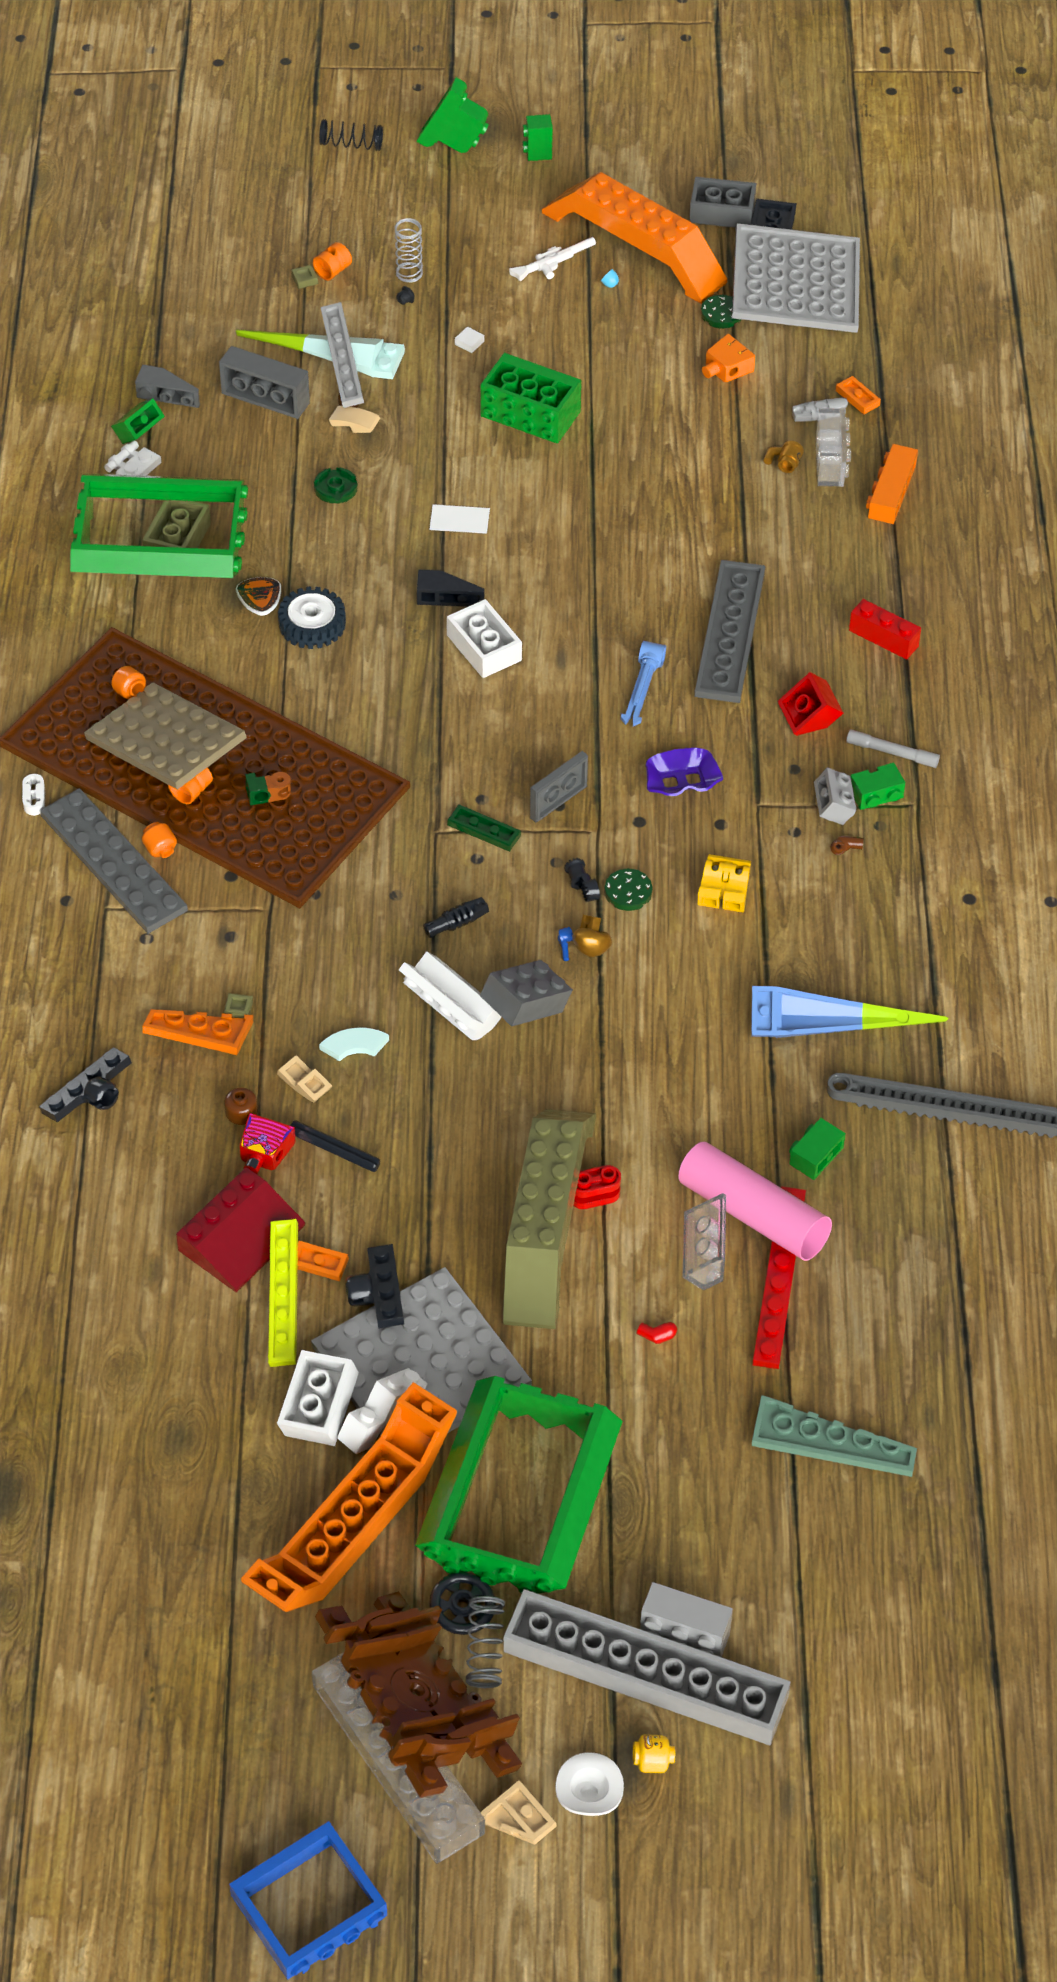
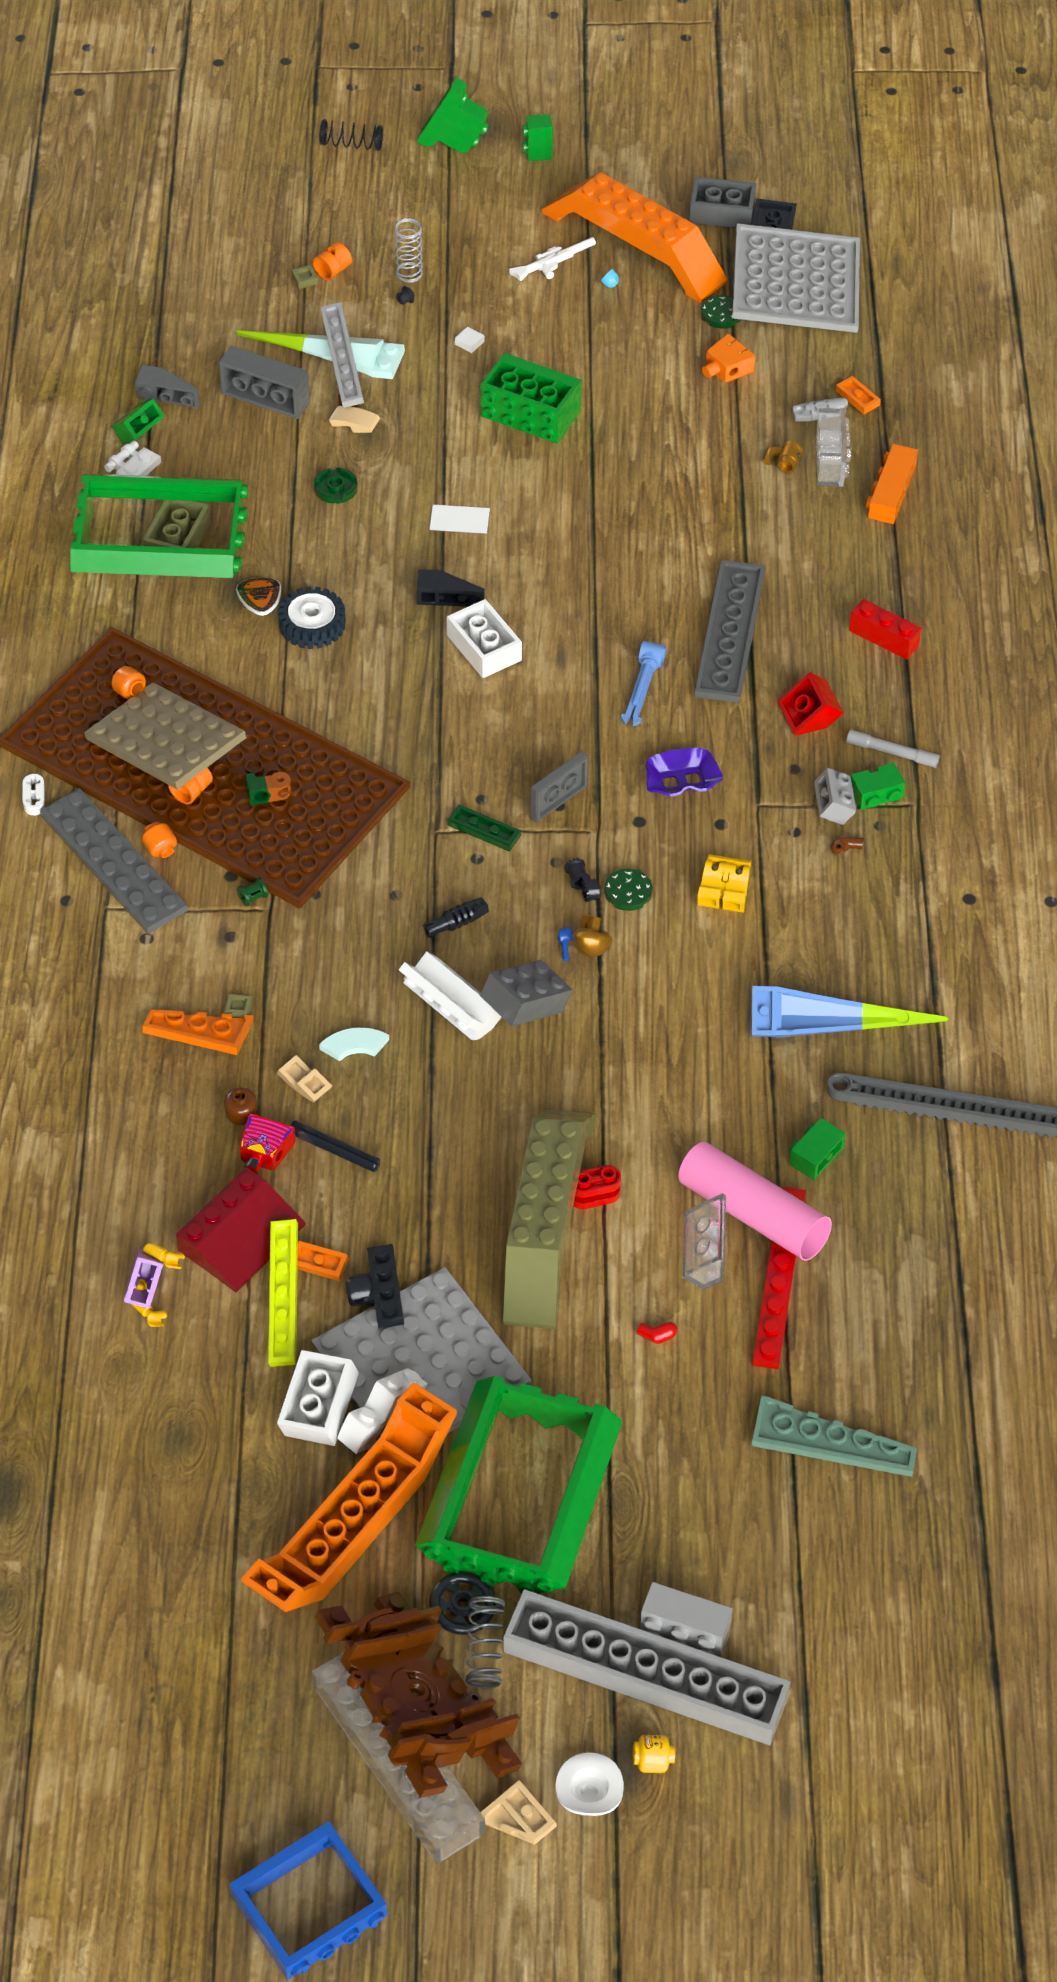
black plate [39,1047,132,1123] -> none
none -> torso [124,1243,185,1327]
none -> dark green bush [237,877,268,907]

